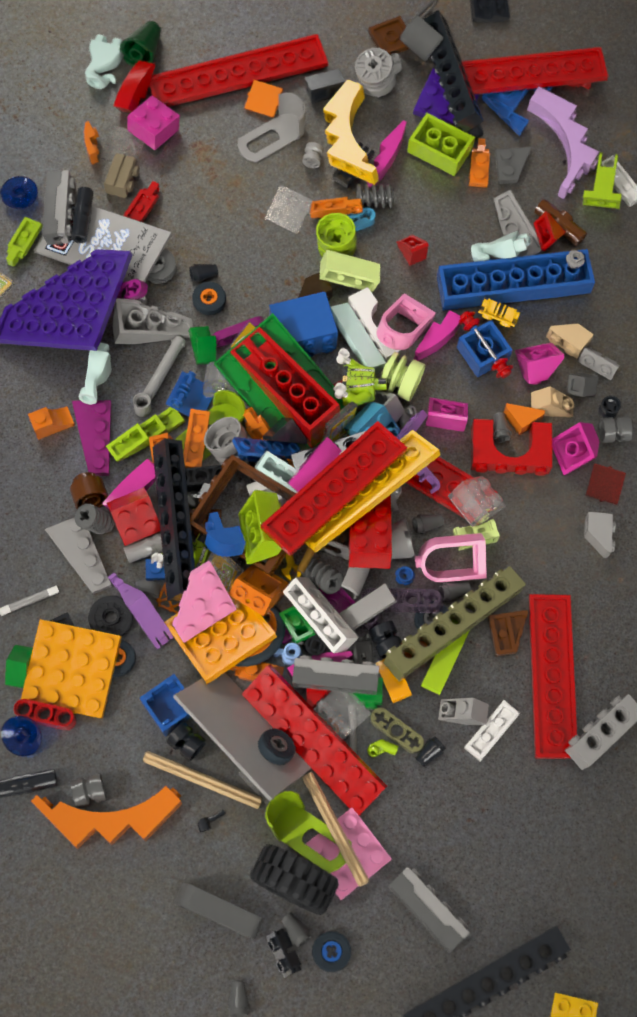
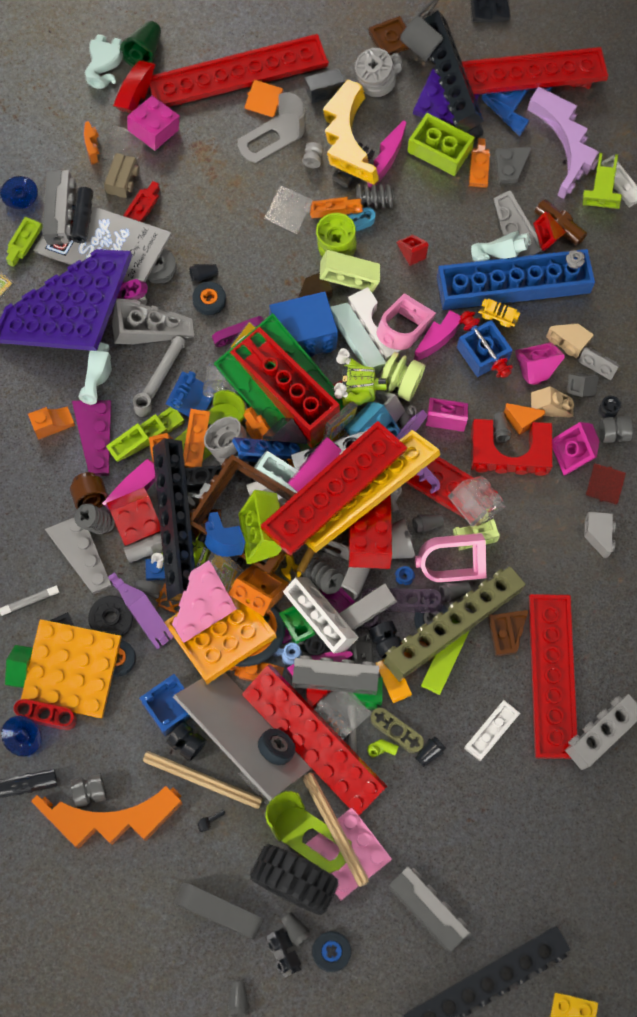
green slope [189,326,216,365] -> none
light grey slope [438,698,489,725] -> none

